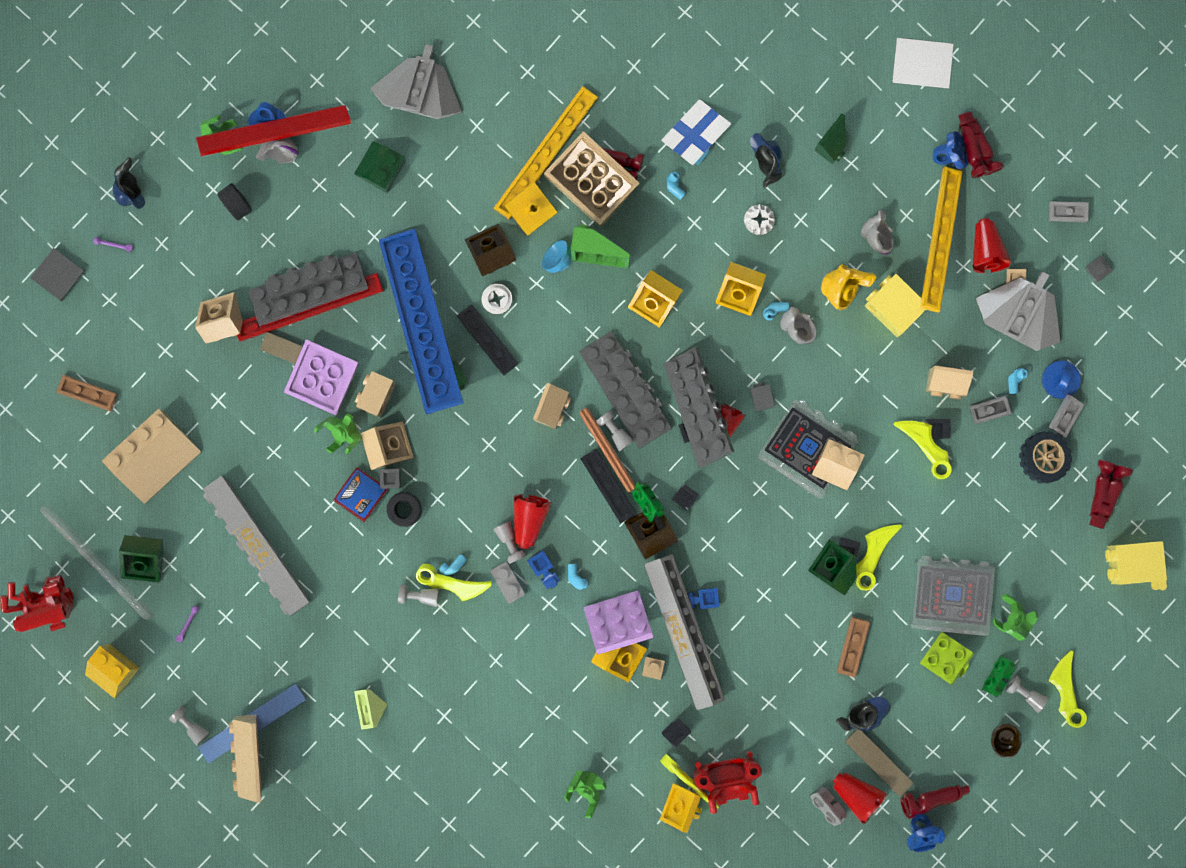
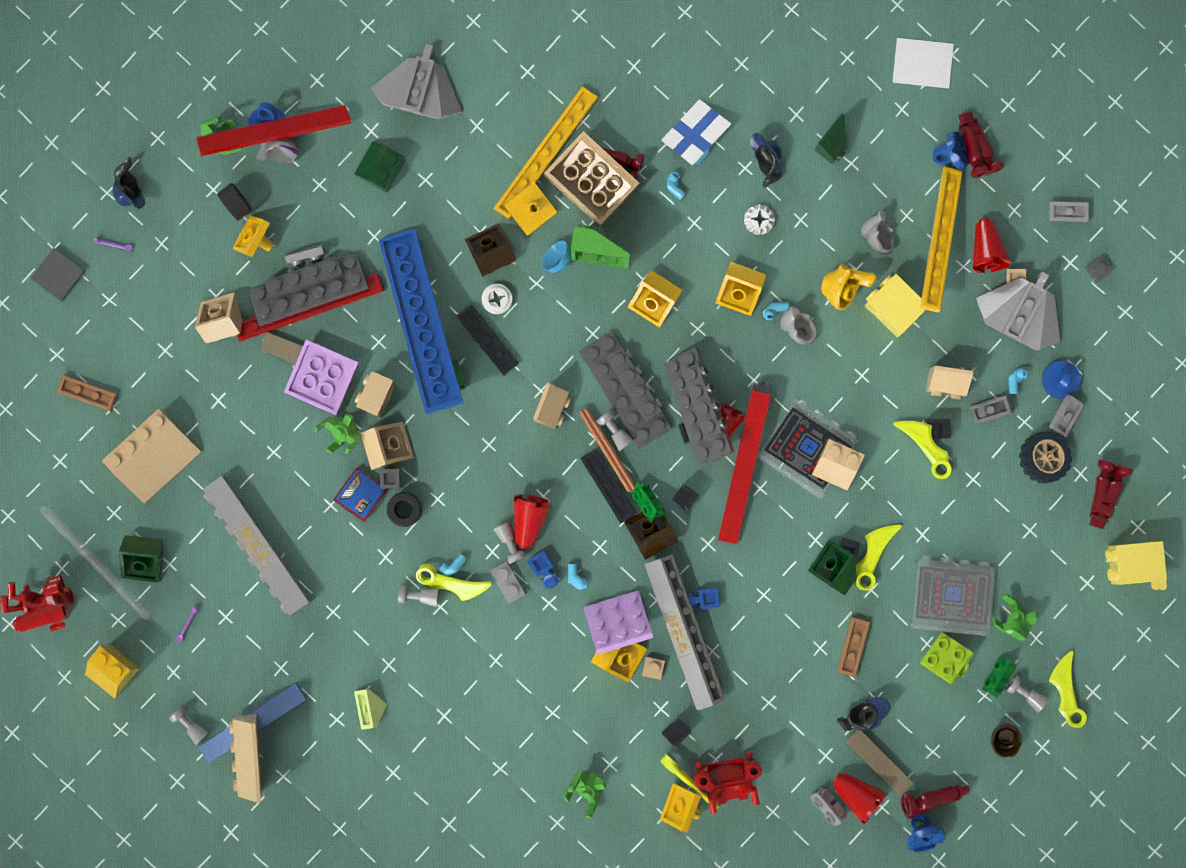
none -> yellow tile [232,215,273,257]
none -> light grey plate [284,244,325,265]
none -> red tile [718,390,771,544]

